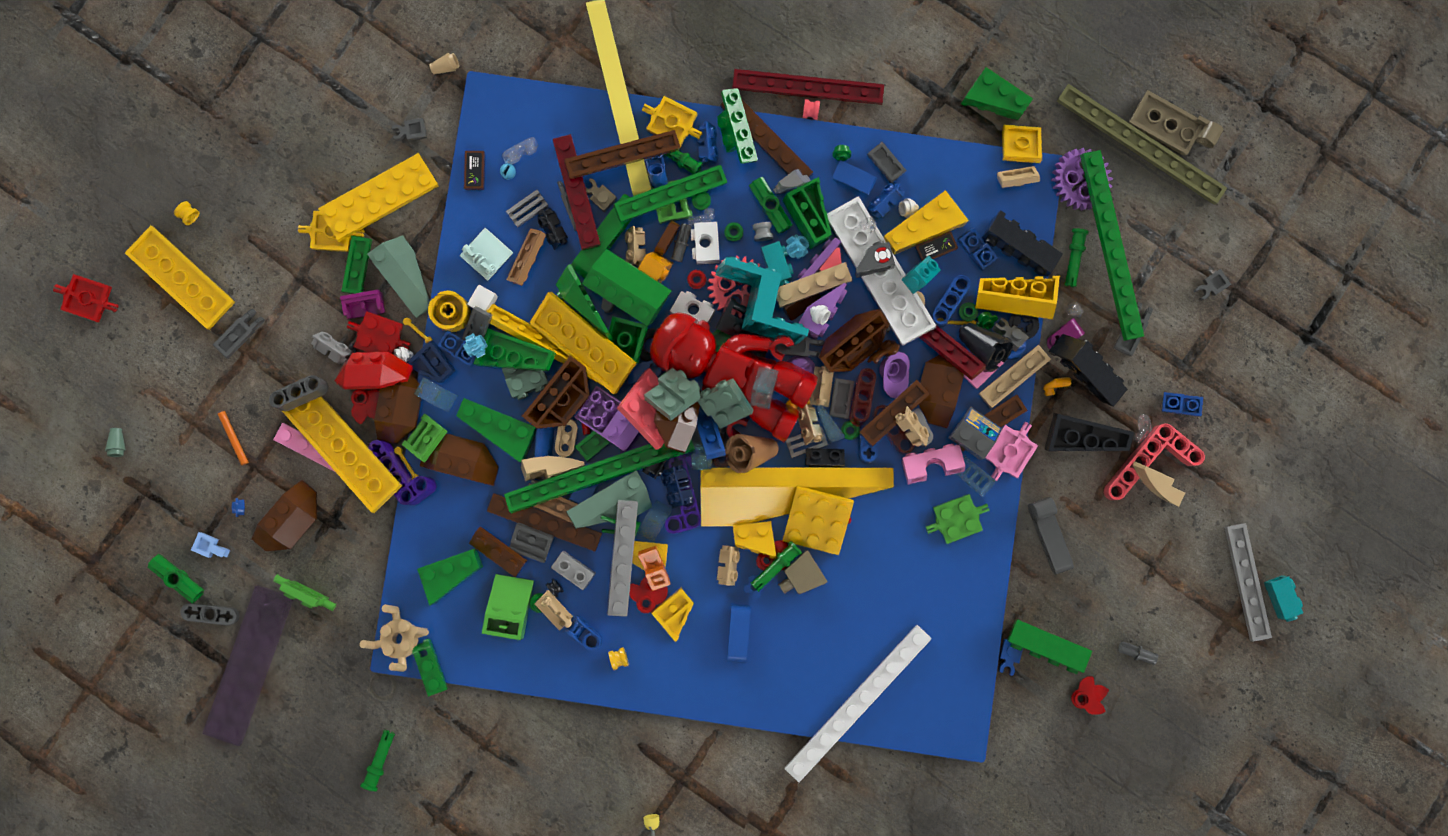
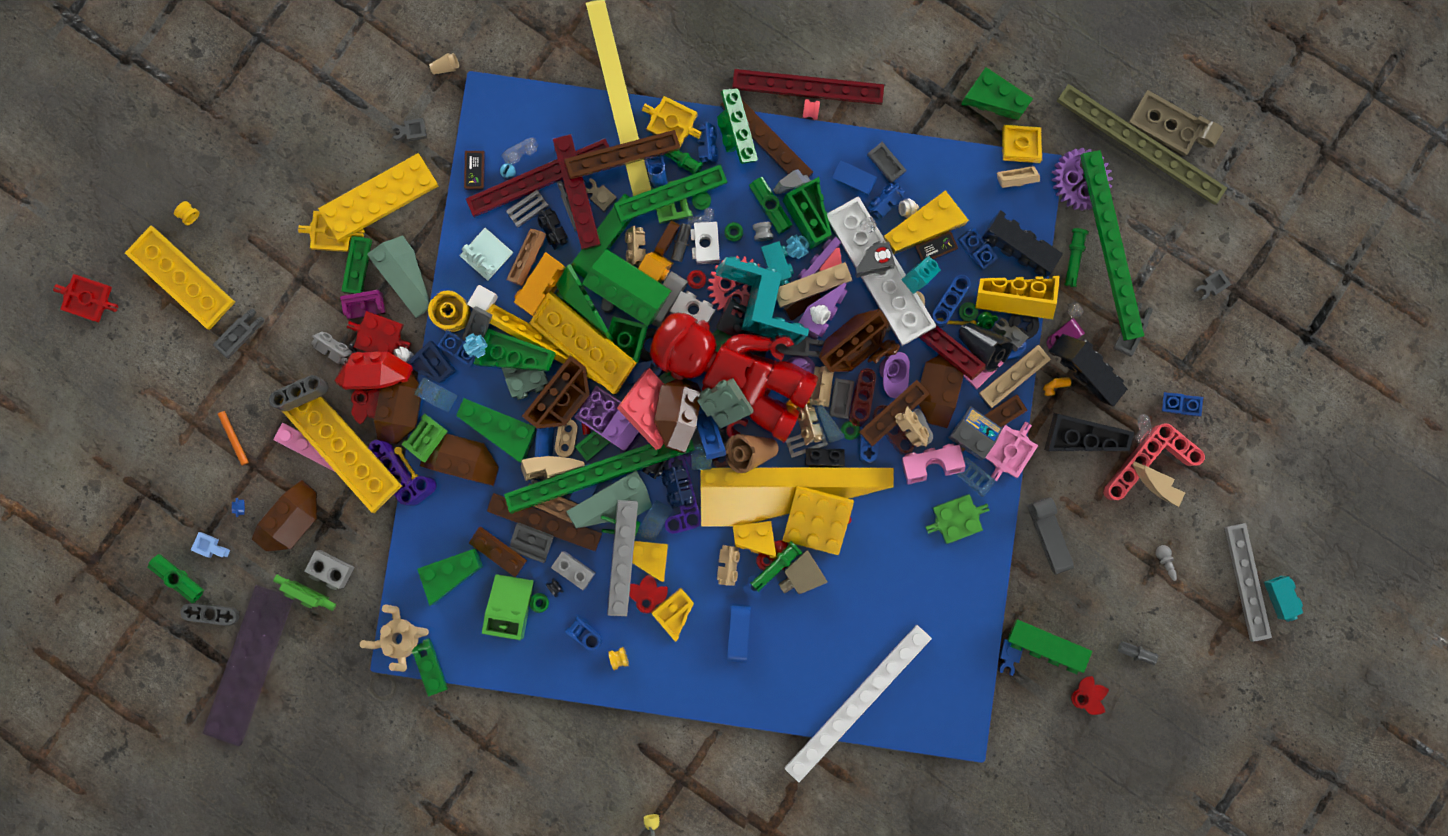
sand green cone [105,428,126,457] -> none
green pin [360,730,395,792] -> none
yellow hinge [403,318,432,344] -> none
tan hinge [535,590,573,631] -> none
orange slope [638,546,671,591] -> none
sand green plate [644,368,700,421] -> none
clear light blue slope [750,366,779,409] -> none
green plate [832,145,852,161] -> none
none -> light grey brick [304,550,355,590]
none -> dark red plate [466,138,609,217]
none -> light orange wedge [514,252,566,316]
none -> light grey beam [652,271,688,328]
none -> light grey bar [1156,545,1177,581]

